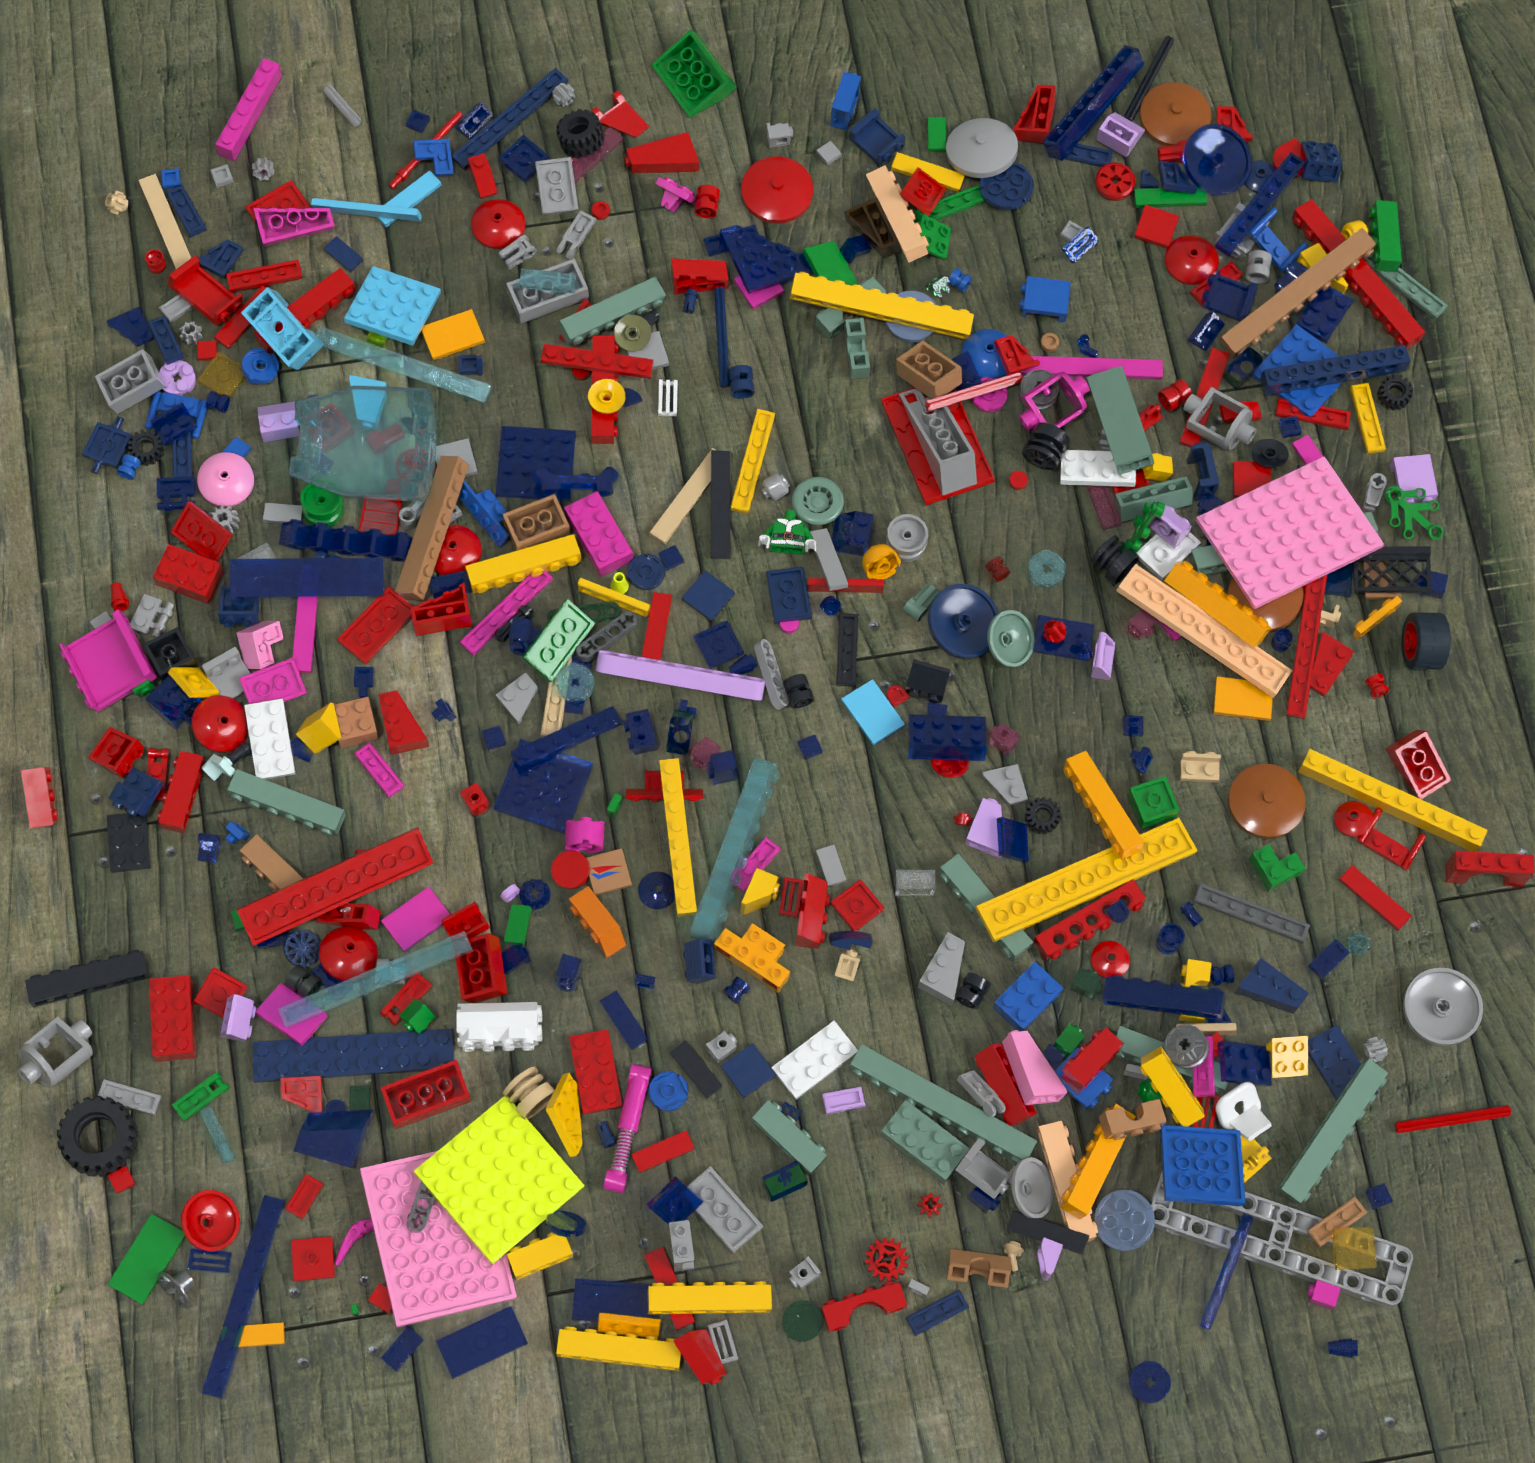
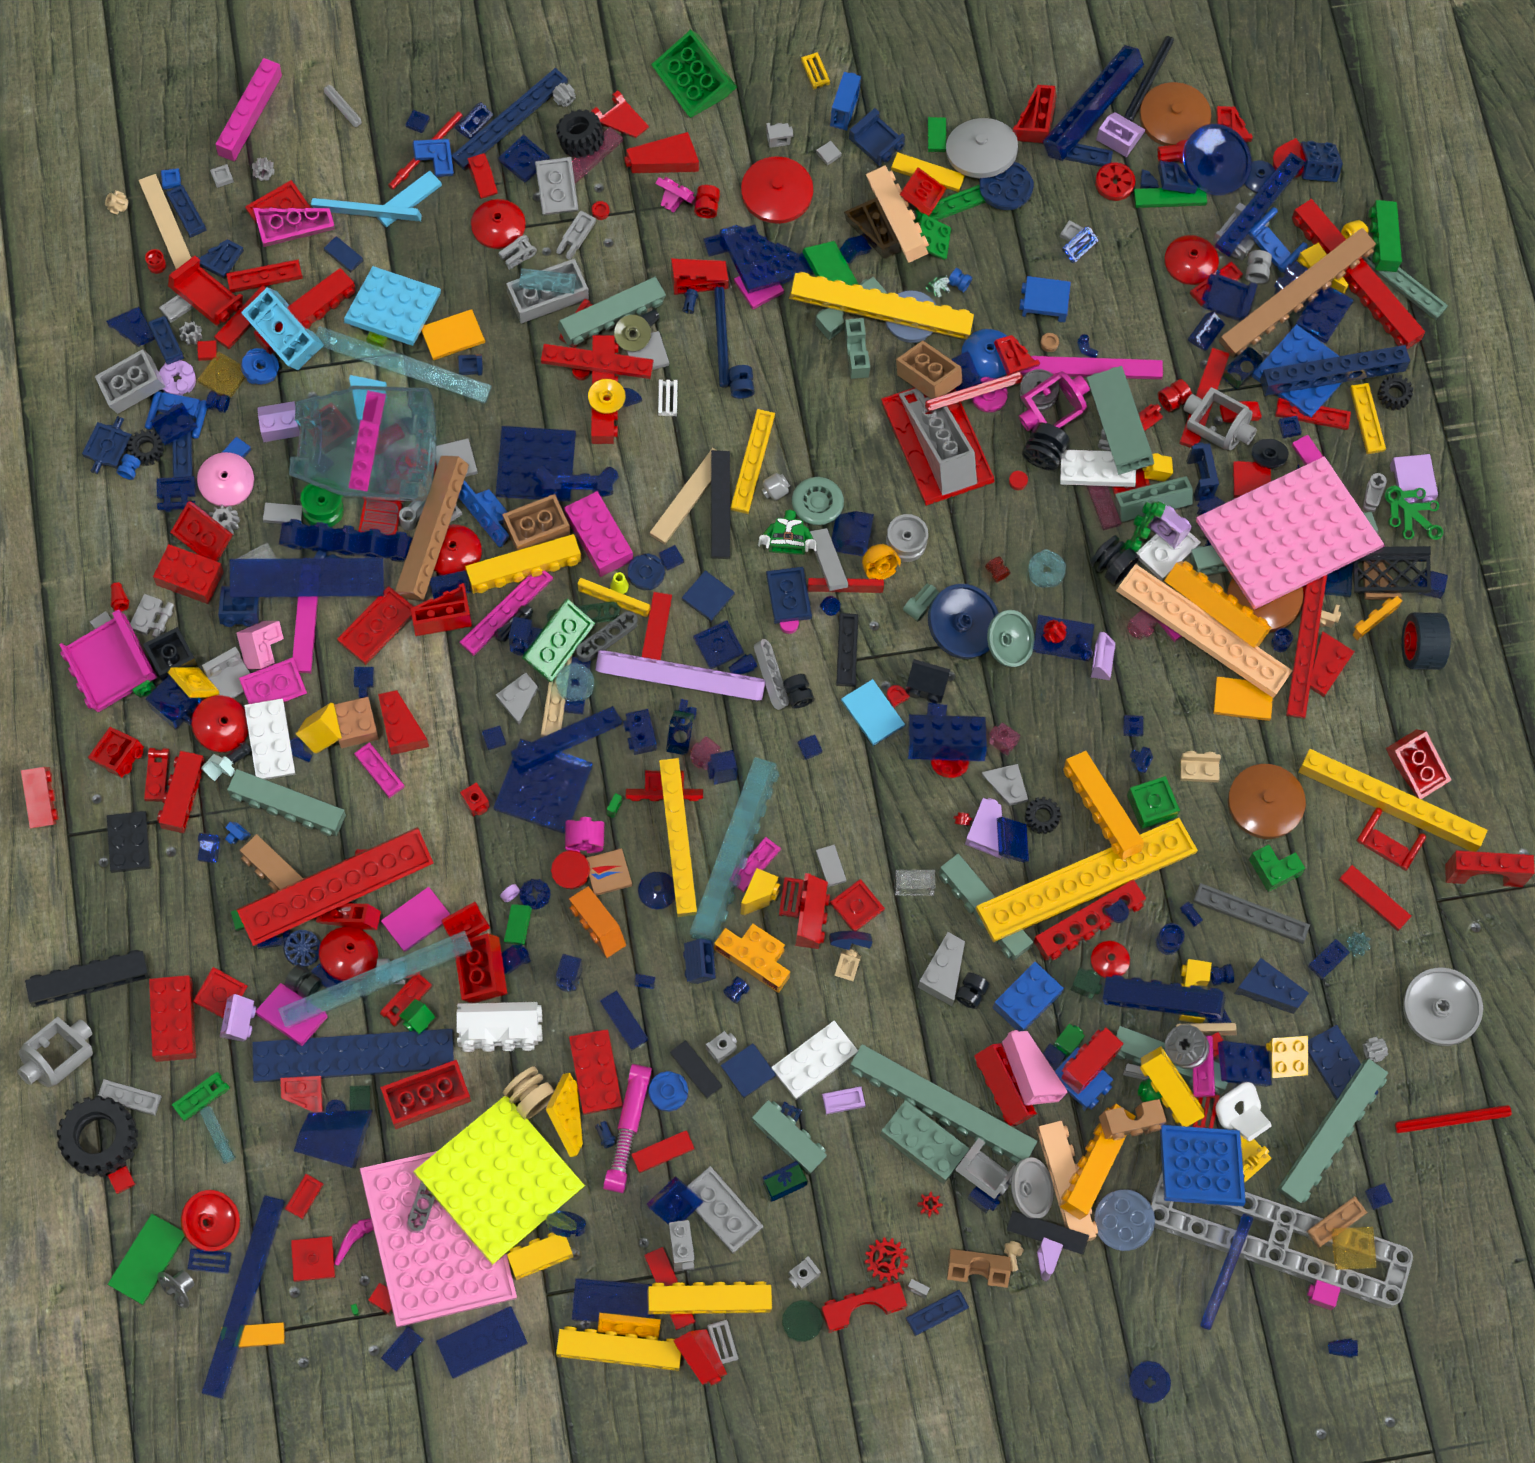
dark blue plate [109,767,164,817] -> none
clear blue tile [431,698,457,722] -> none
light grey hinge [957,1070,1006,1117] -> none
red tile [1134,205,1179,248] -> none
red dish [1334,801,1373,837] -> none
red wheel [1365,673,1390,699] -> none
none -> dark pink panel [349,390,386,492]
none -> yellow tile [801,52,830,90]

